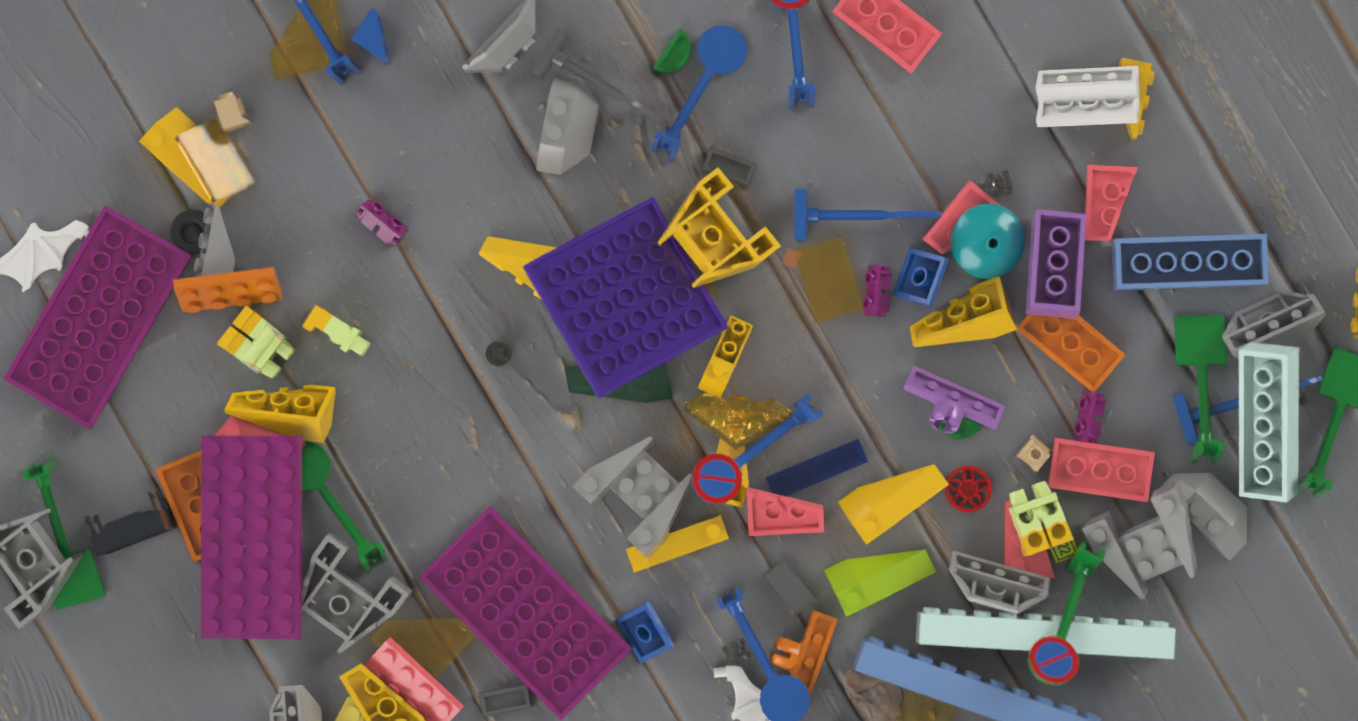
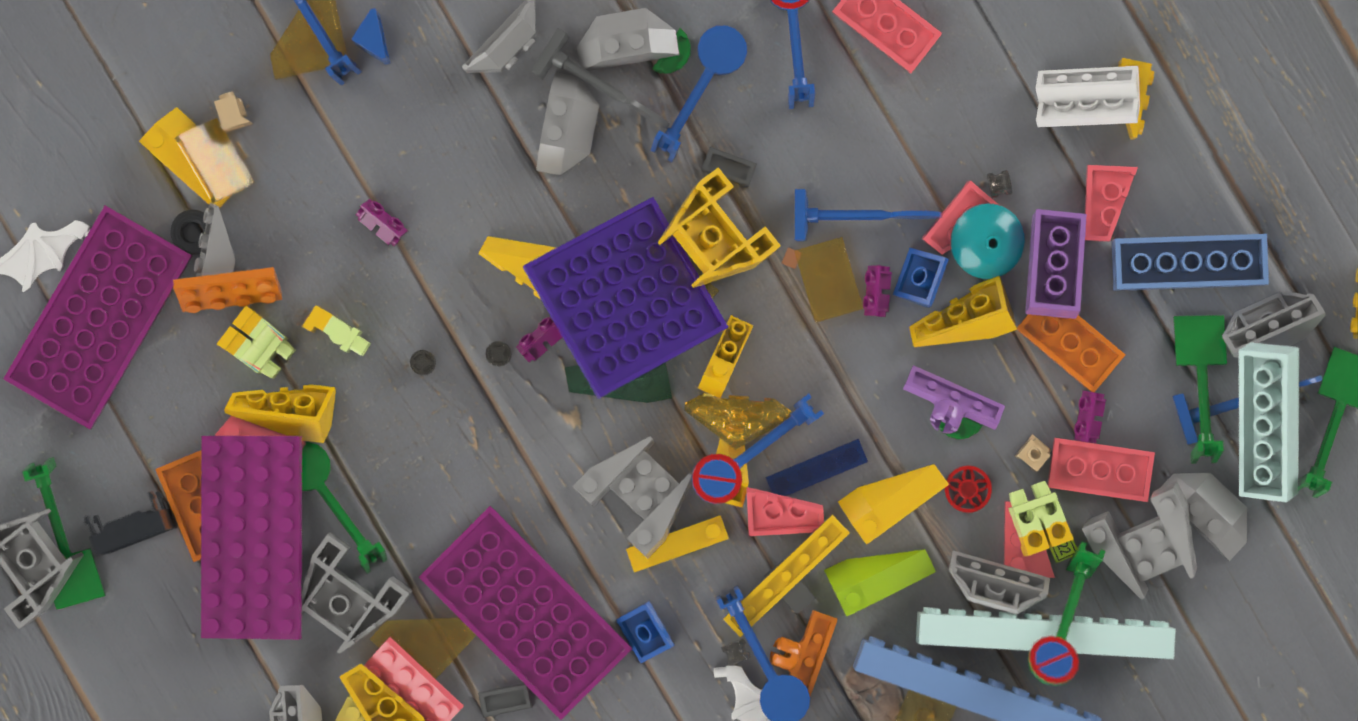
none -> clear smoke wheel [410,350,436,375]
none -> magenta hinge [516,317,563,363]
none -> light grey wedge [577,8,679,71]
none -> yellow plate [723,514,850,637]

